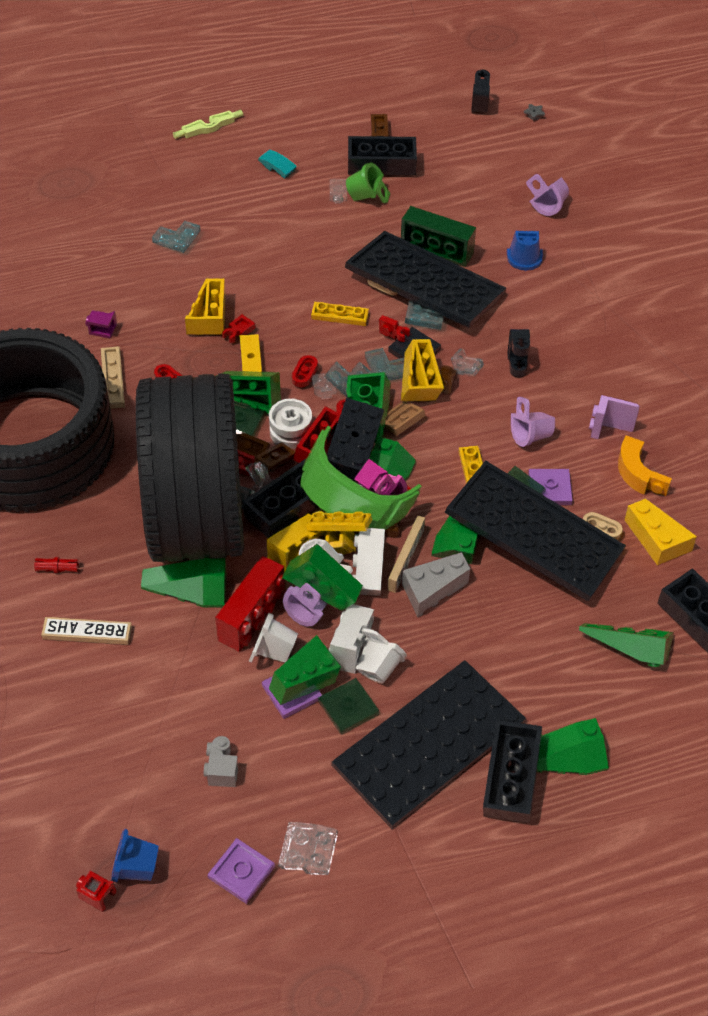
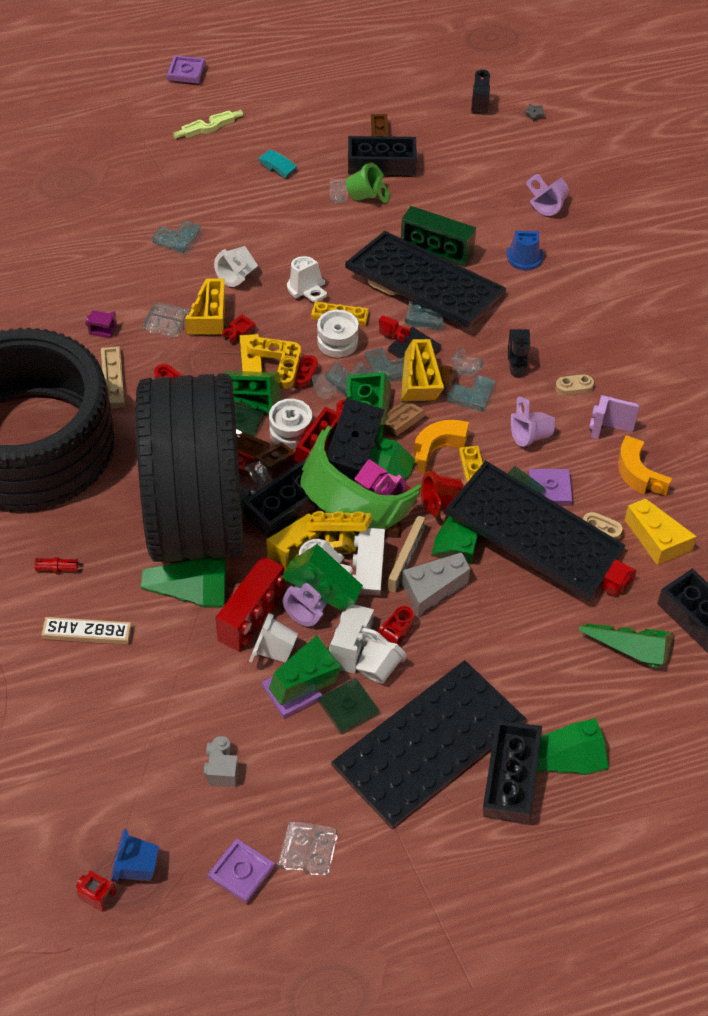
none -> clear slope [142,302,191,337]
none -> medium lavender plate [167,55,206,83]
none -> white container [214,246,258,287]
none -> yellow beam [247,337,301,389]
none -> white container [287,256,327,302]
none -> white wheel [317,309,359,358]
none -> red piece [378,606,414,646]
none -> light orange arch [414,420,469,473]
none -> red container [421,471,464,517]
none -> clear light blue plate [447,375,495,412]
none -> tan plate [555,375,594,396]
none -> red window [601,559,637,596]

